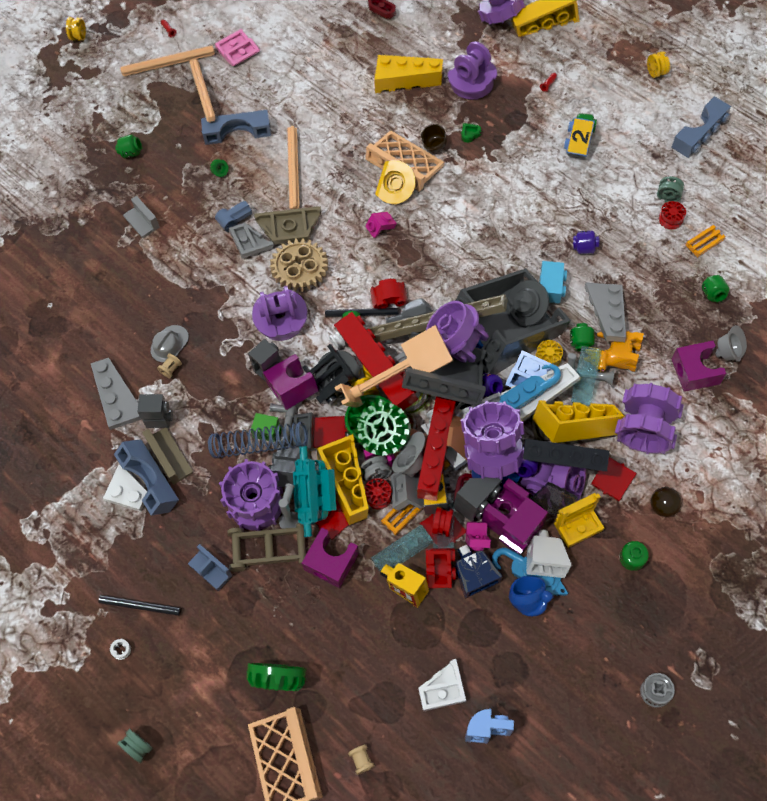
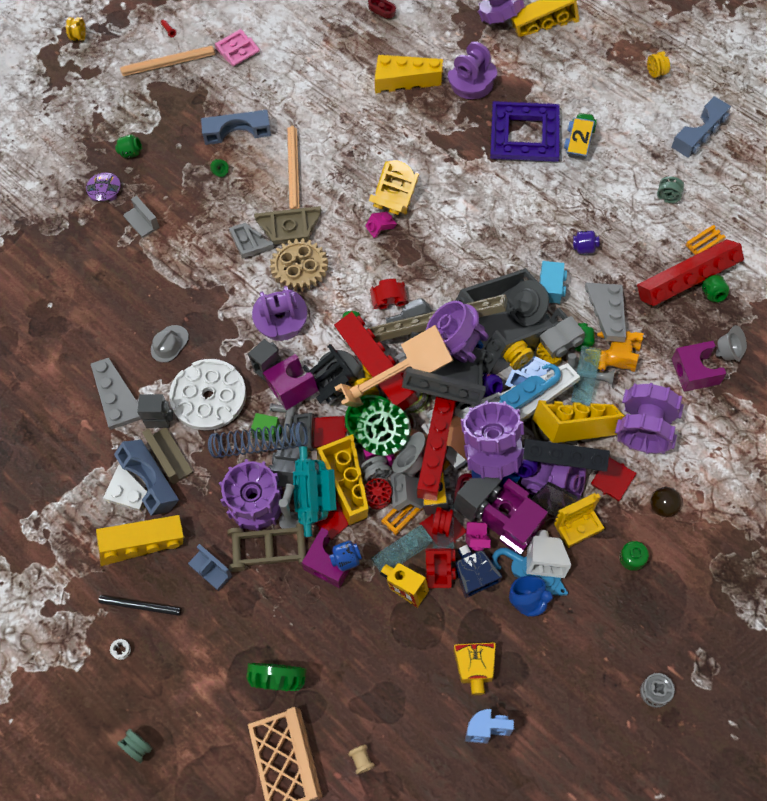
tan bush [157,353,182,378] -> none
light nougat axle [189,59,216,122] -> none
sand blue piece [215,201,252,232] -> none
black bar [325,308,398,317] -> none
white bush [329,331,346,350] -> none
light nougat fence [365,130,445,192] -> none
white wing [418,659,466,711] -> none
dark brown hair [421,124,447,152] -> none
green tile [461,123,481,143] -> none
red piece [540,72,557,92] -> none
red wheel [658,201,686,230] -> none
none -> medium lavender dish [86,173,120,201]
none -> yellow wedge [96,515,184,566]
none -> white plate [169,359,246,430]
none -> blue head [329,540,362,571]
none -> yellow plate [369,163,419,215]
none -> yellow torso [454,643,495,695]
none -> dark purple plate [490,101,560,162]
none -> yellow wheel [503,340,534,370]
none -> light grey brick [540,316,585,358]
none -> red brick [637,239,744,306]

